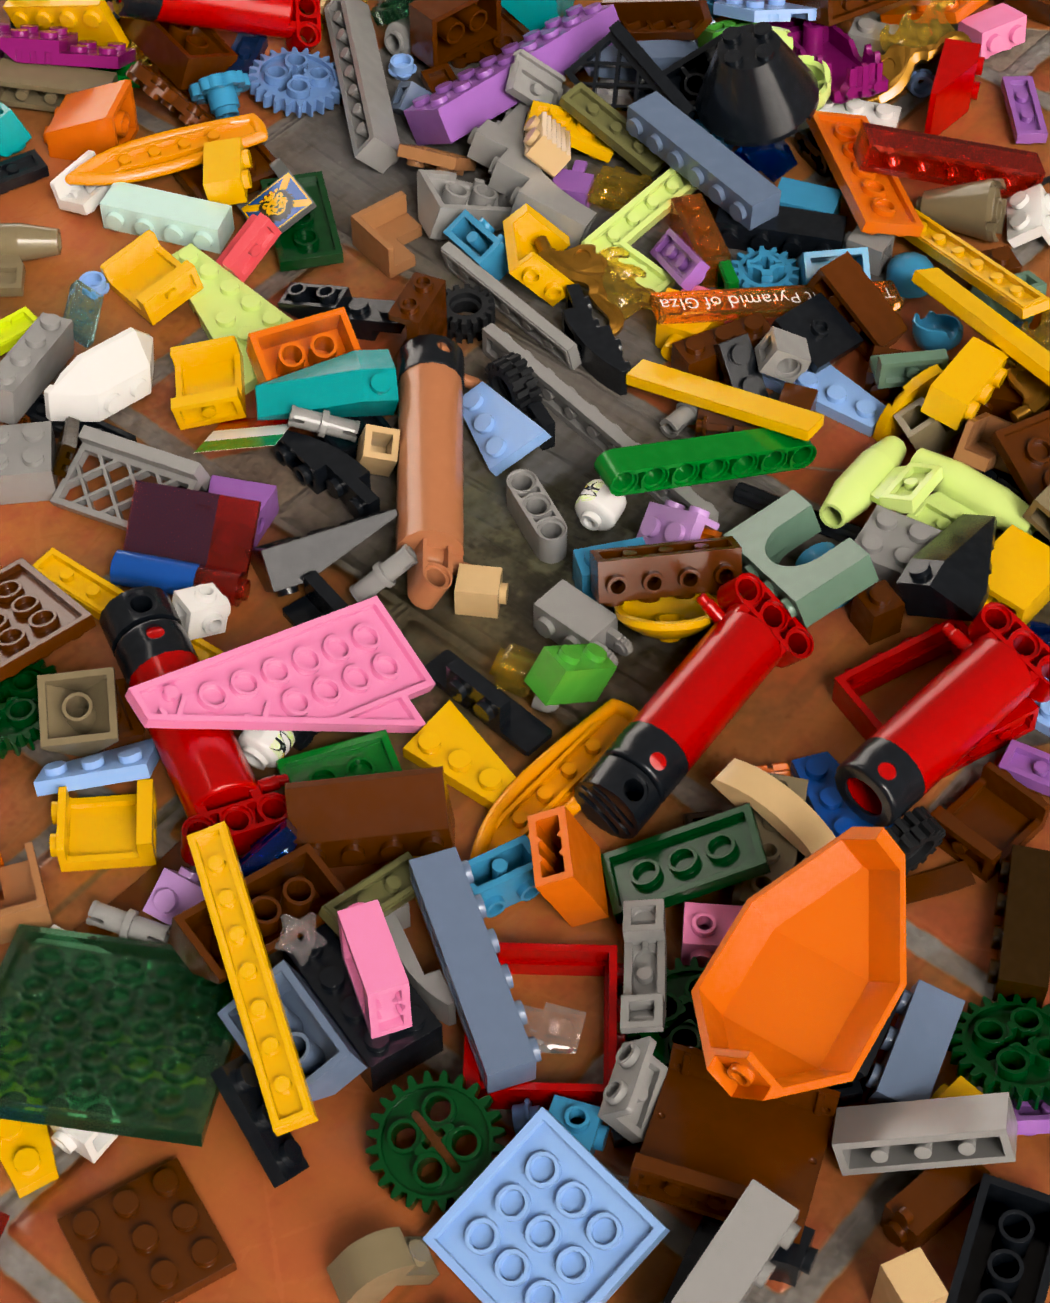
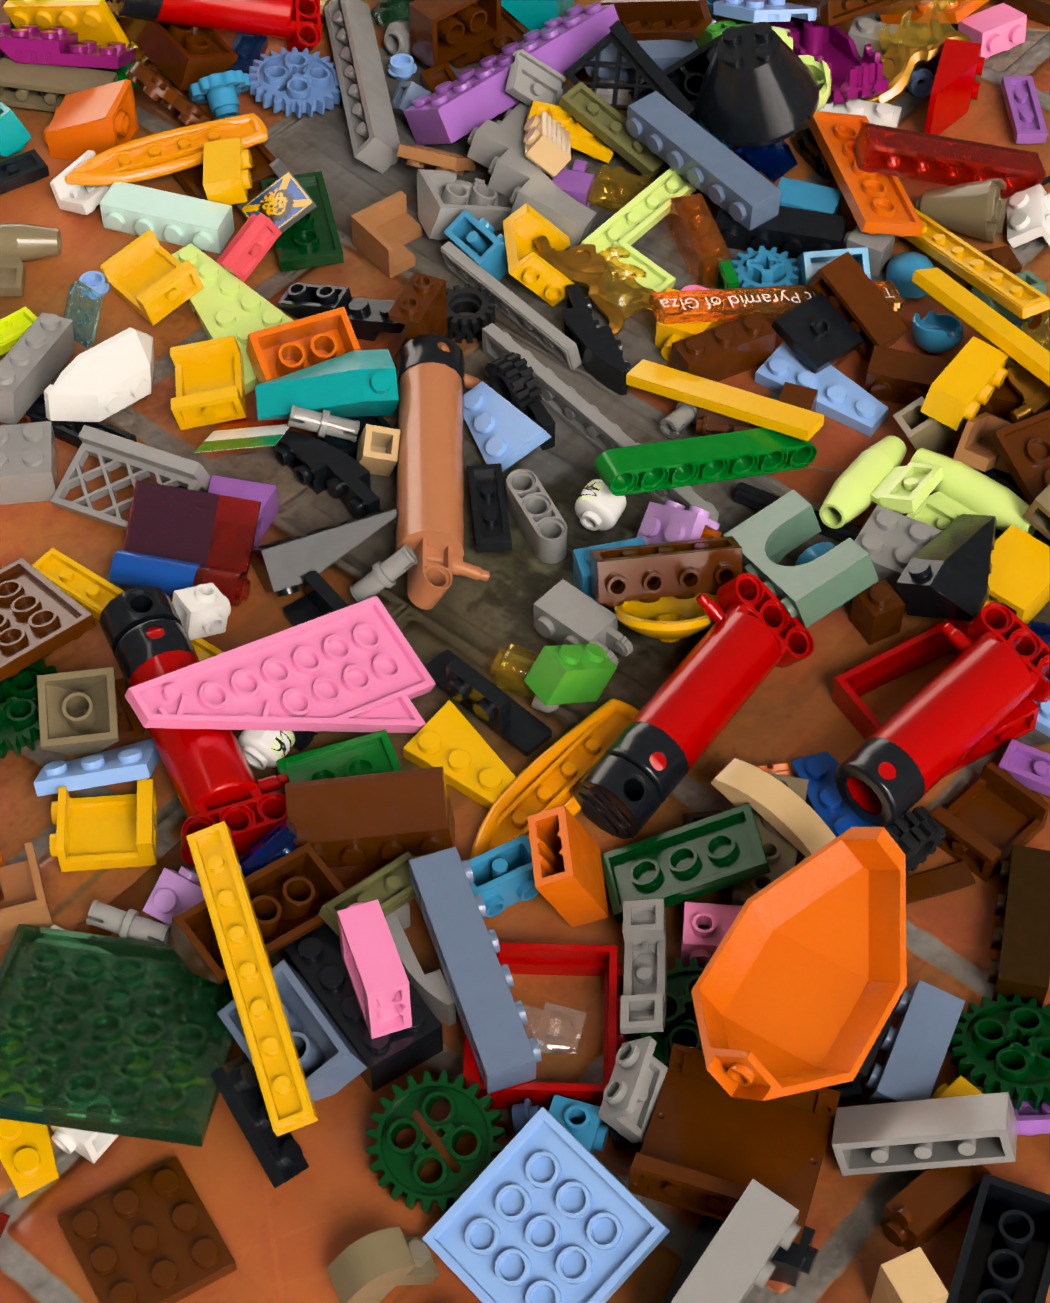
dark brown tile [53,416,80,478] -> none
clear plate [275,912,327,966] -> none
tan brick [454,563,509,619] -> none
medium lavender plate [649,228,710,292] -> none
black plate [713,333,769,398] -> none
light grey brick [754,326,811,384] -> none
sand green panel [869,349,949,389] -> none
yellow tile [873,364,943,442] -> none
none -> black plate [467,463,512,553]

